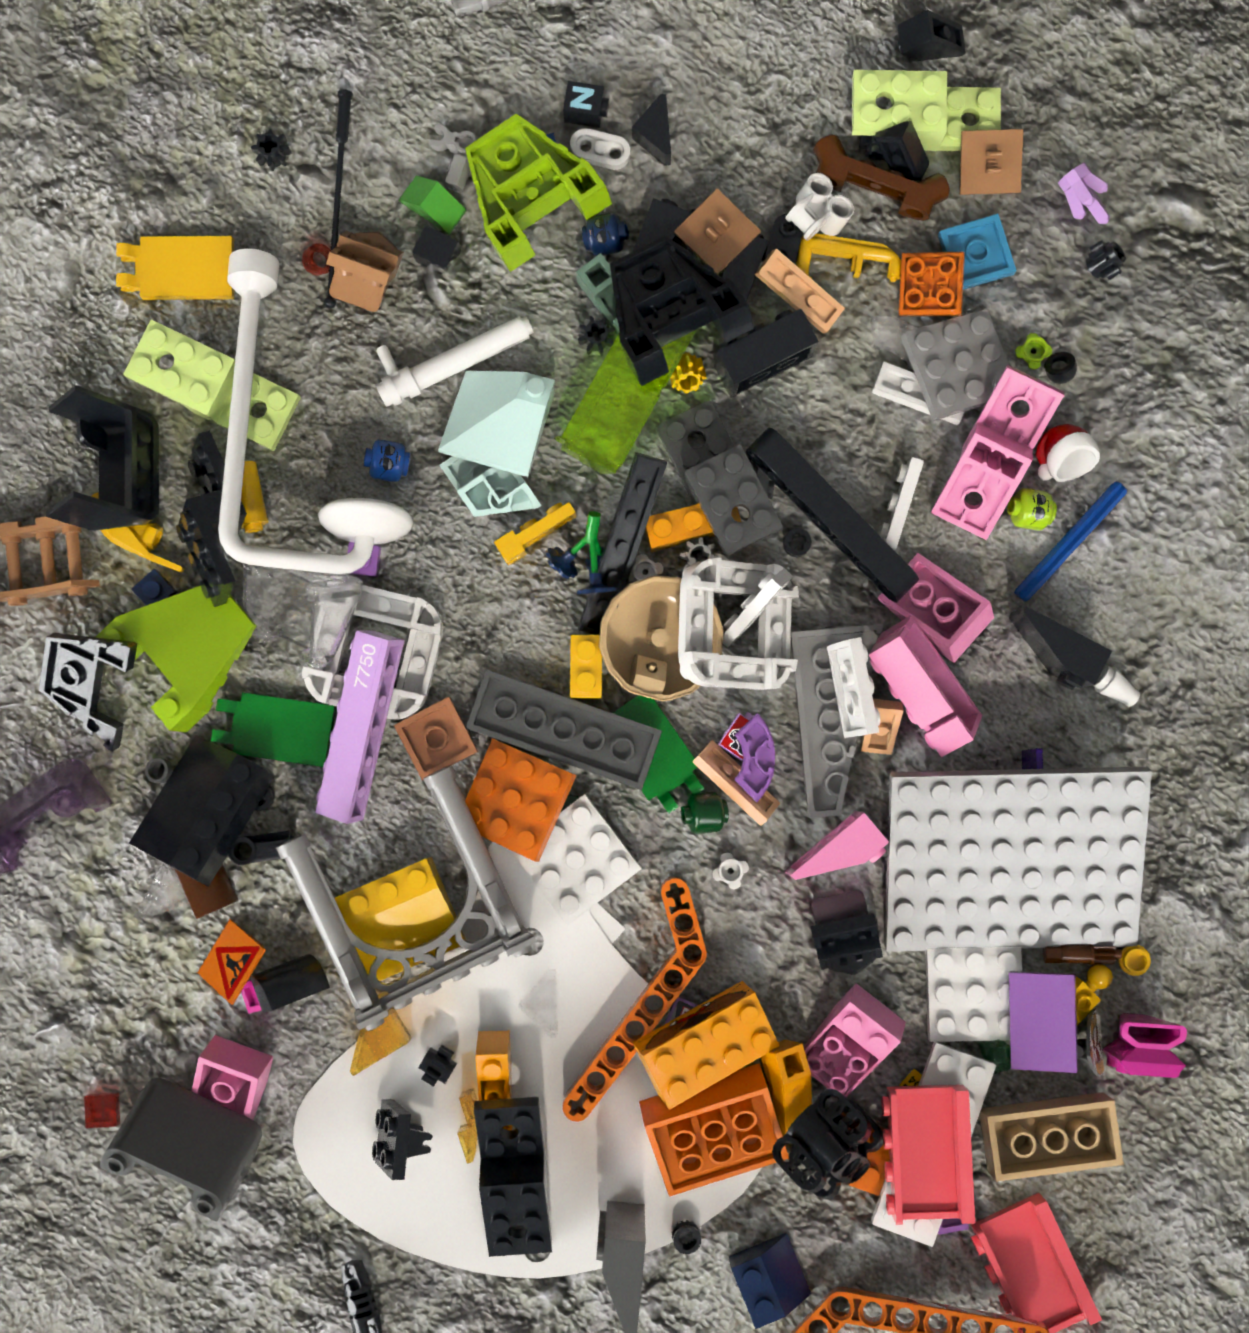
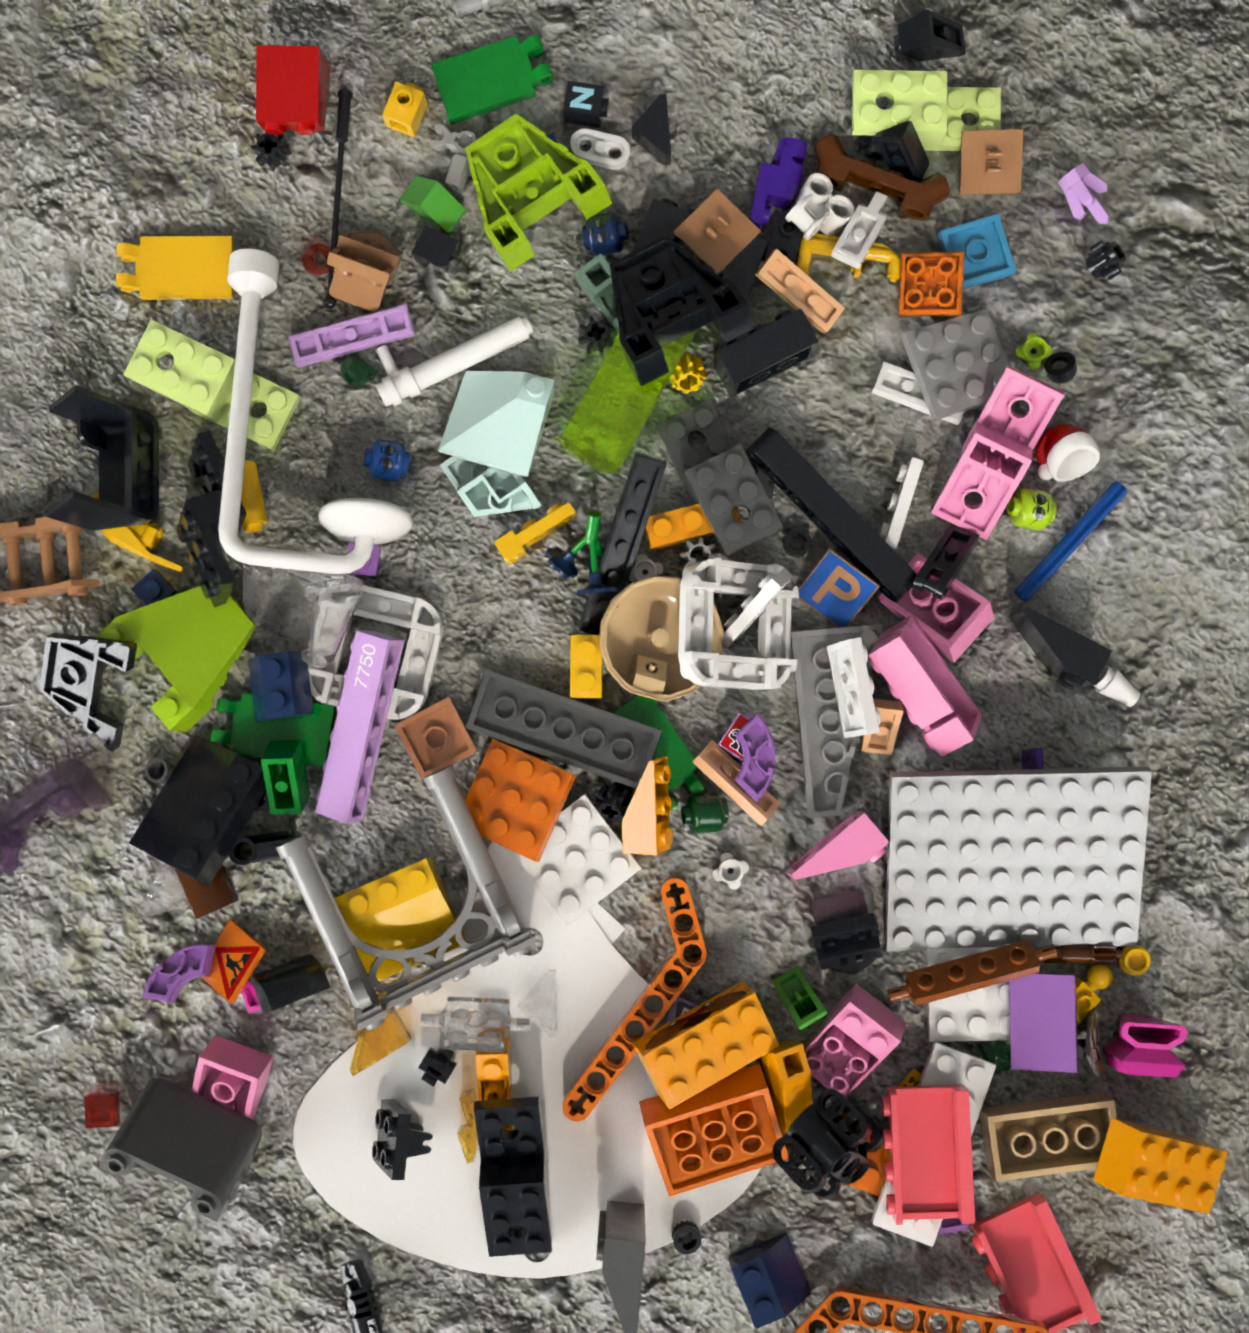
none -> medium lavender tile [142,944,216,1003]
none -> dark blue slope [248,651,314,722]
none -> red slope [256,45,331,135]
none -> green brick [261,740,310,814]
none -> lavender plate [288,304,415,368]
none -> clear green plate [340,353,378,388]
none -> yellow brick [382,82,428,138]
none -> clear plate [421,996,530,1052]
none -> green tile [431,34,553,125]
none -> black gear [595,782,633,821]
none -> slope [622,756,673,855]
none -> dark purple plate [750,137,808,229]
none -> bright green slope [771,966,827,1030]
none -> blue piece [798,547,880,628]
none -> white hinge [831,191,888,270]
none -> dark orange plate [887,940,1057,1006]
none -> black plate [912,524,979,600]
none -> light orange brick [1093,1118,1228,1214]

